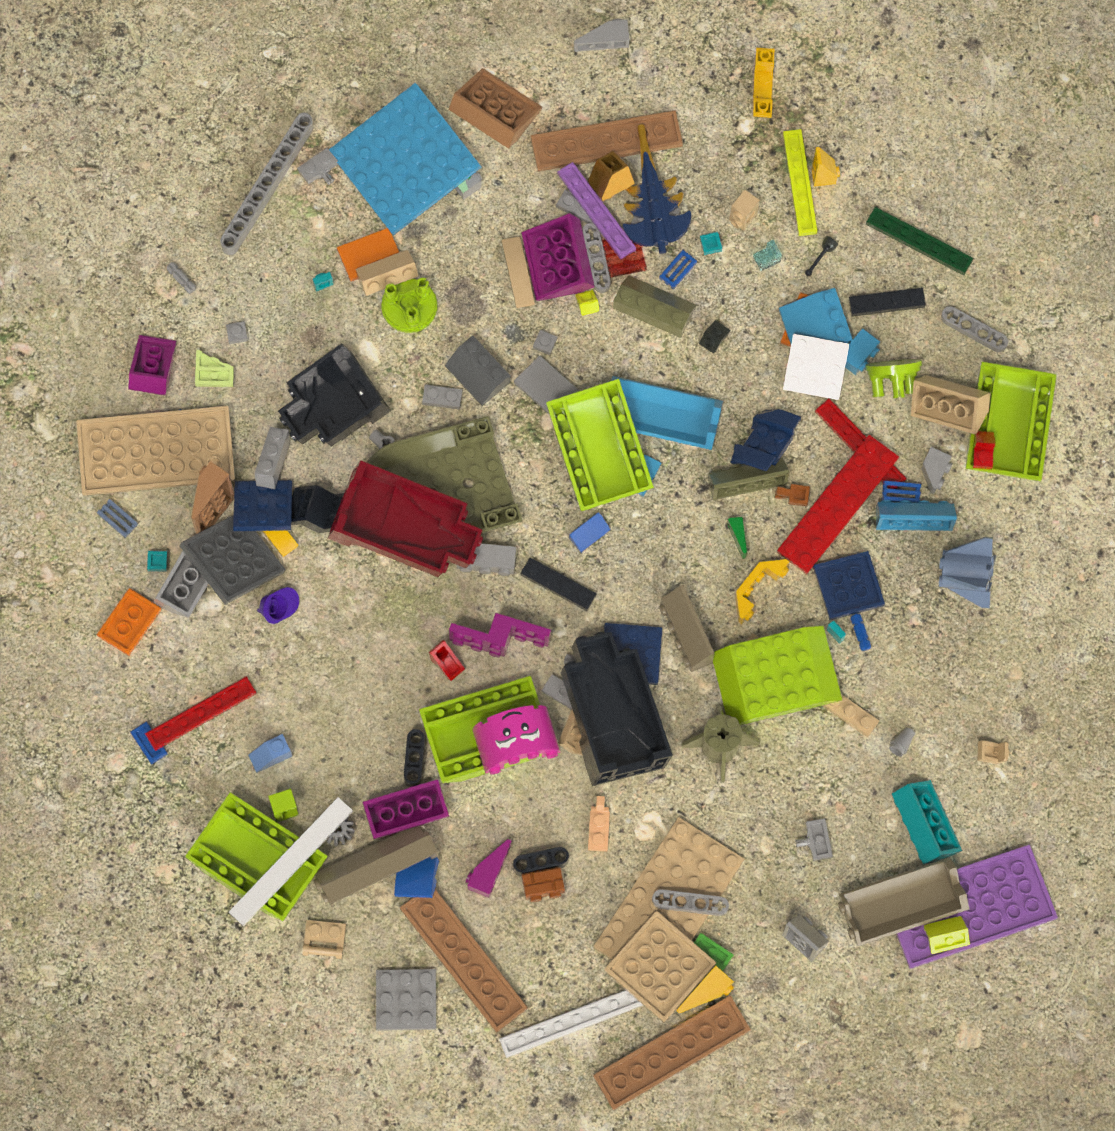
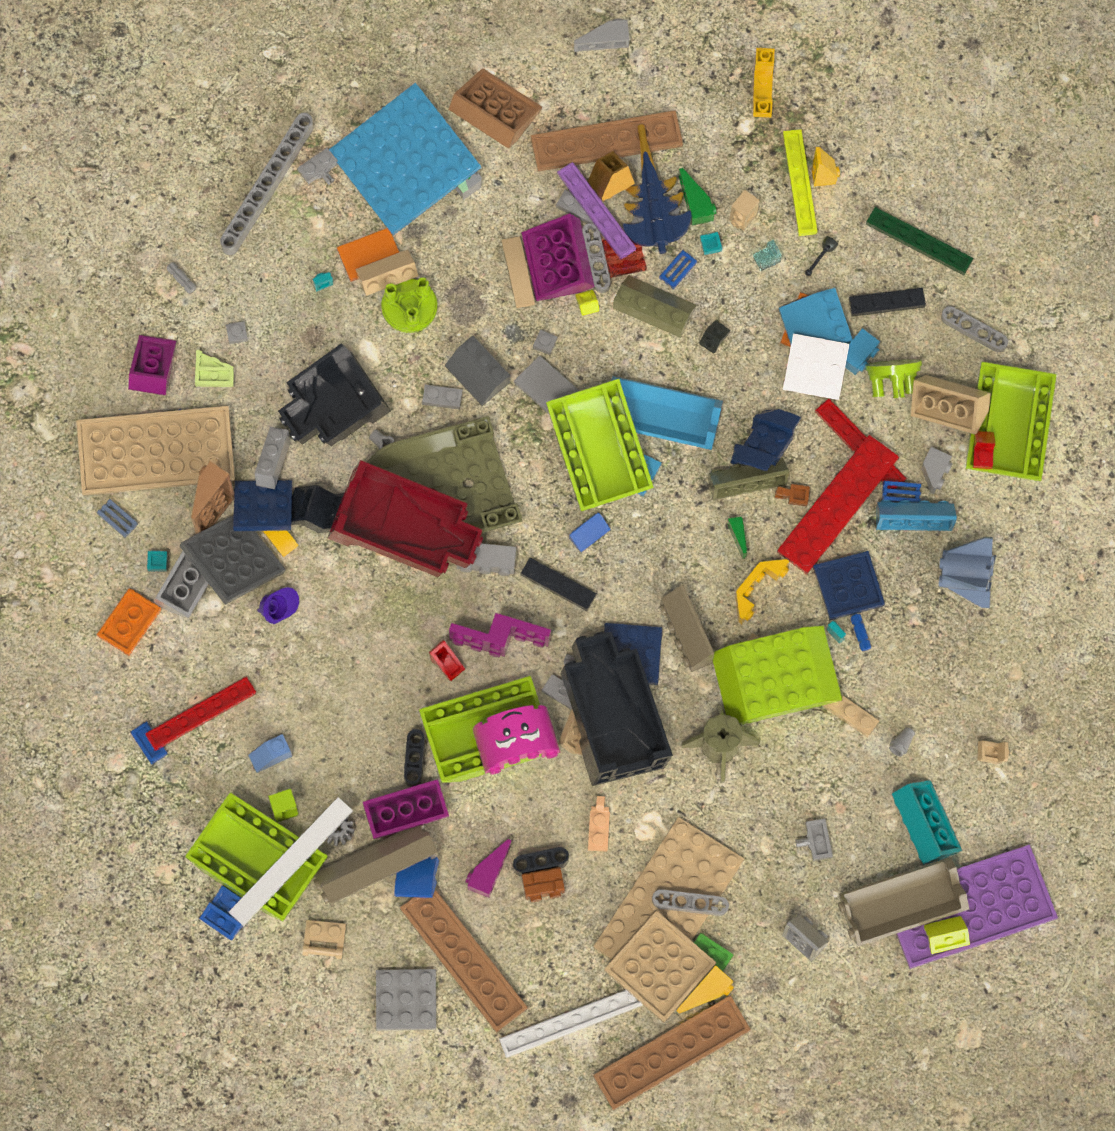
none -> blue slope [199,885,243,941]
none -> green slope [678,168,717,226]

